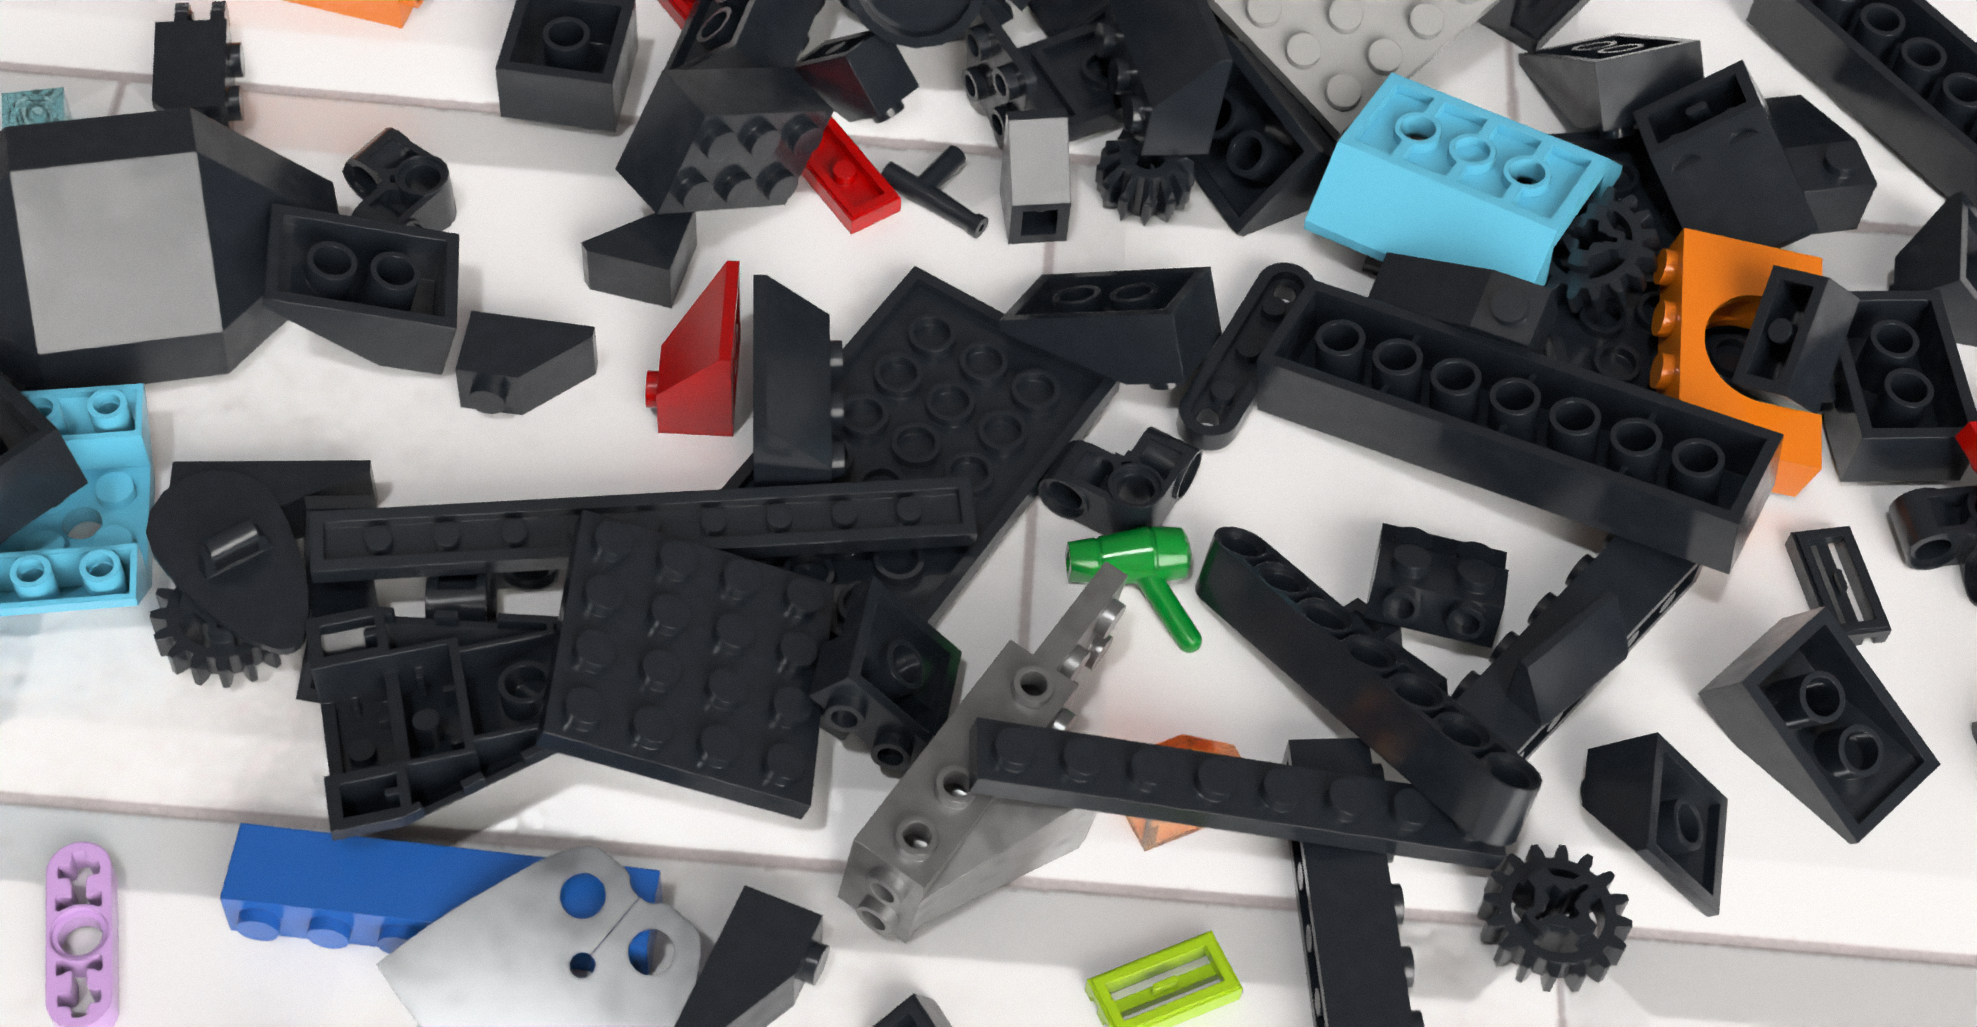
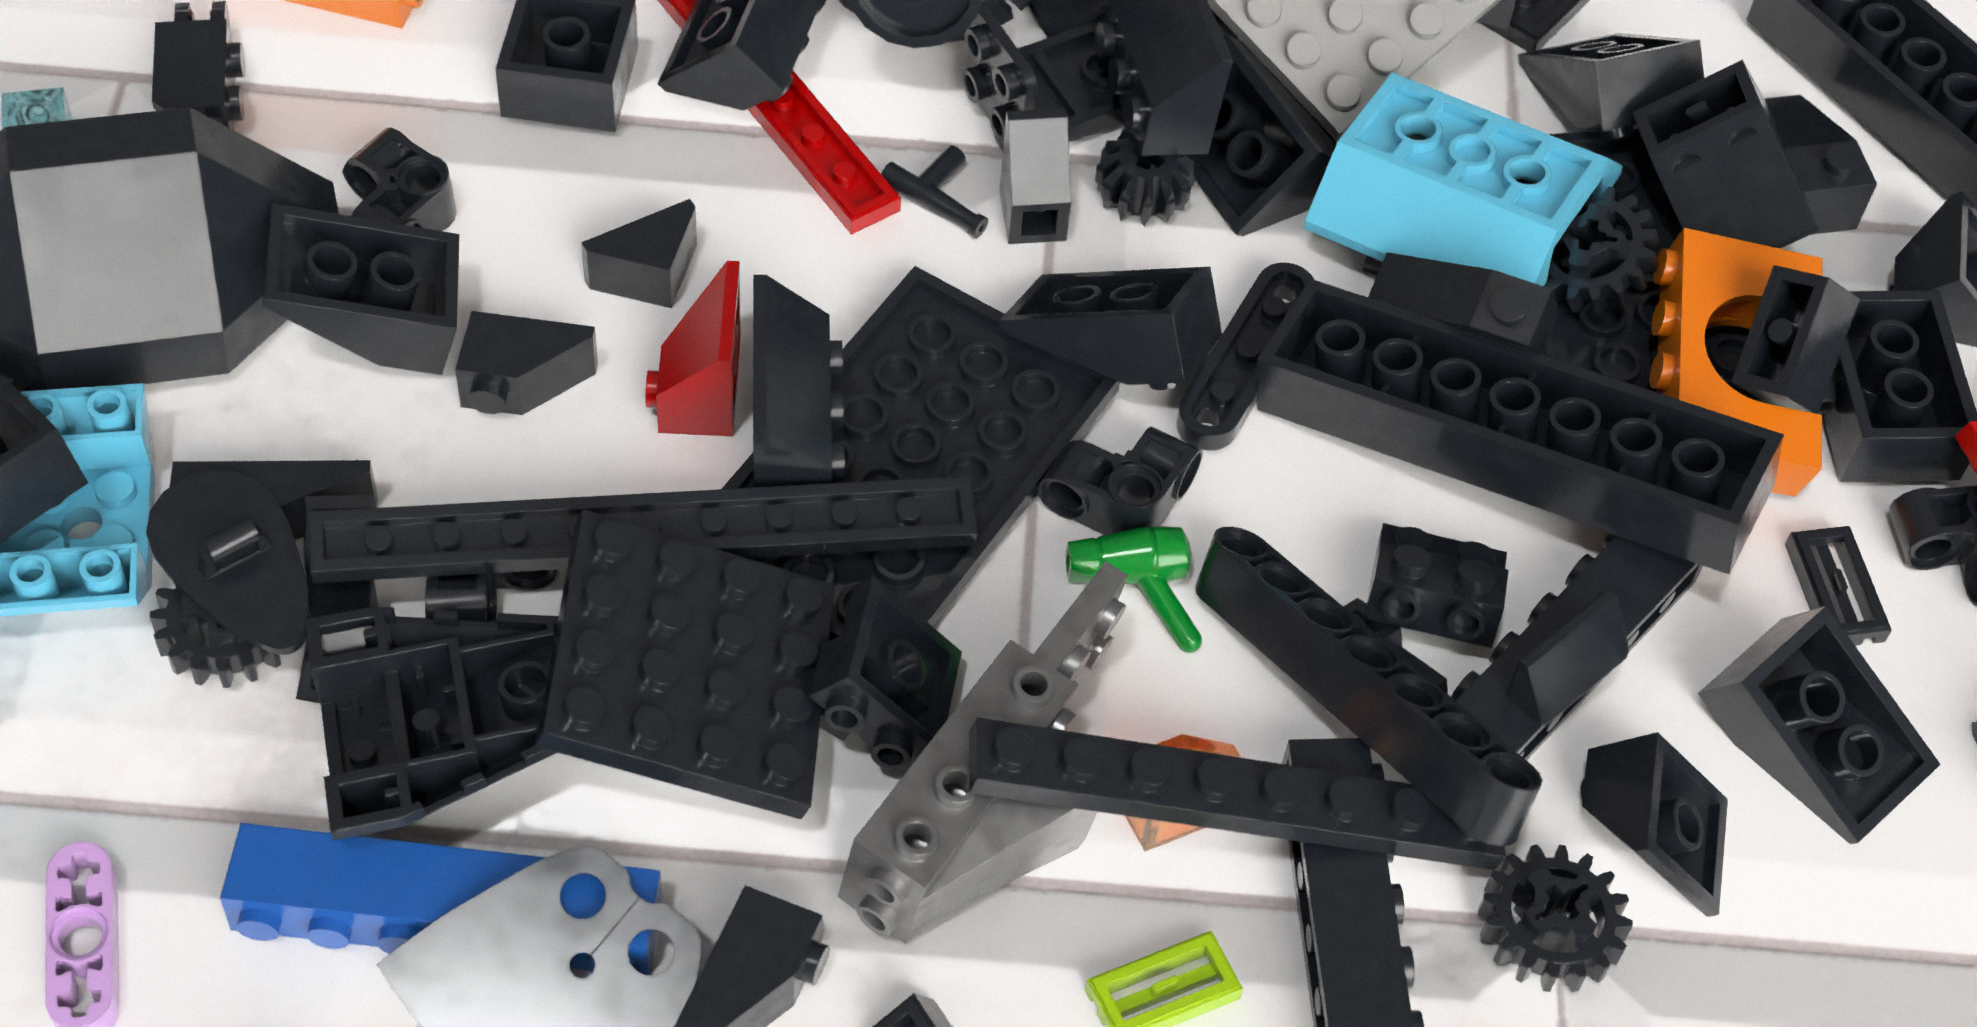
black brick [615,67,834,214] -> none
black slope [793,30,920,124] -> none

